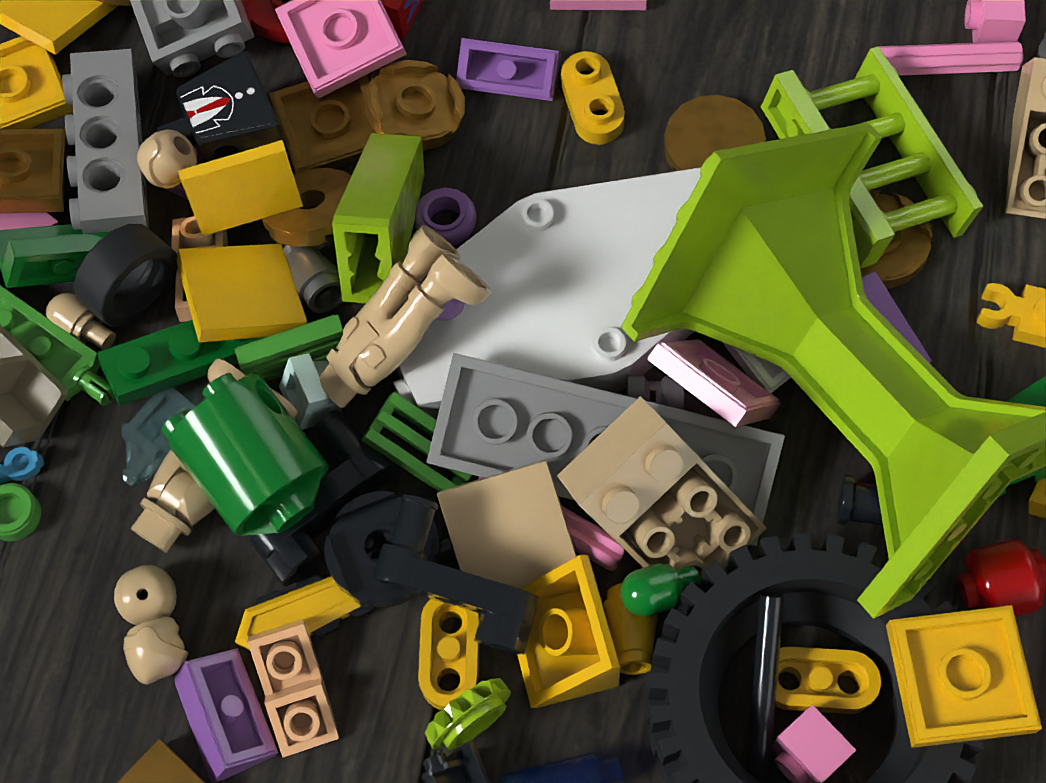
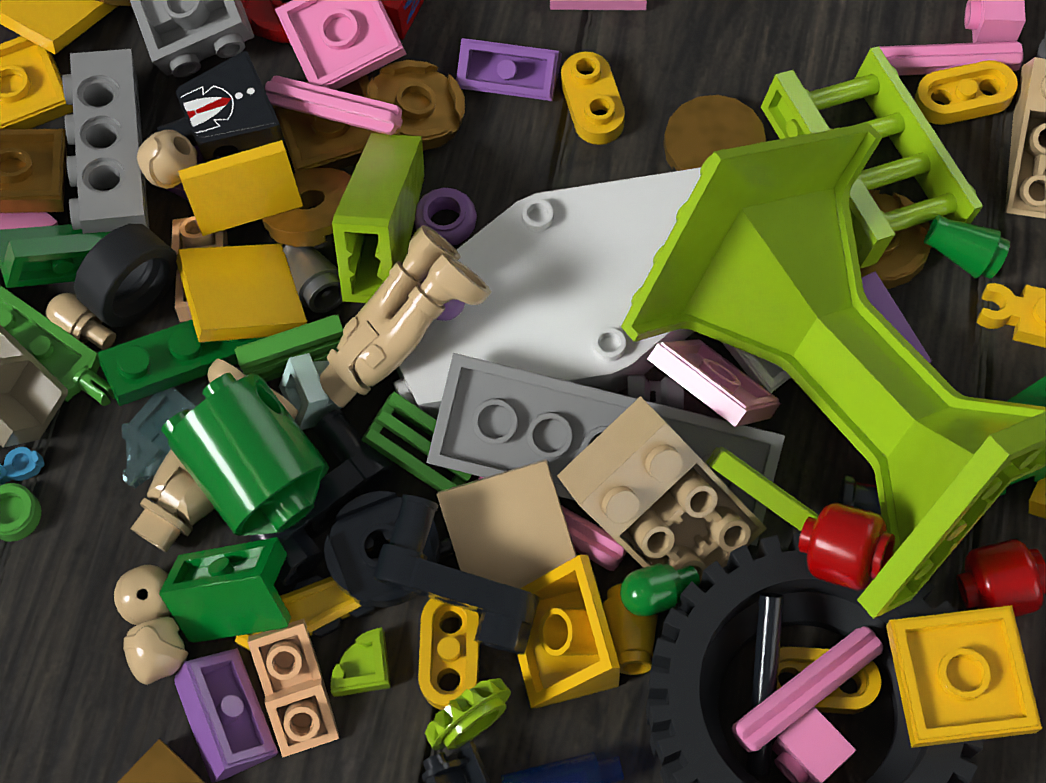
none -> green panel [159,537,291,643]
none -> bright pink axle [264,75,403,135]
none -> lime tile [331,627,391,697]
none -> lime tile [705,446,818,531]
none -> bright pink axle [732,626,883,752]
none -> red head [798,503,895,591]
none -> yellow plate [914,60,1018,125]
none -> green cone [924,215,1010,279]

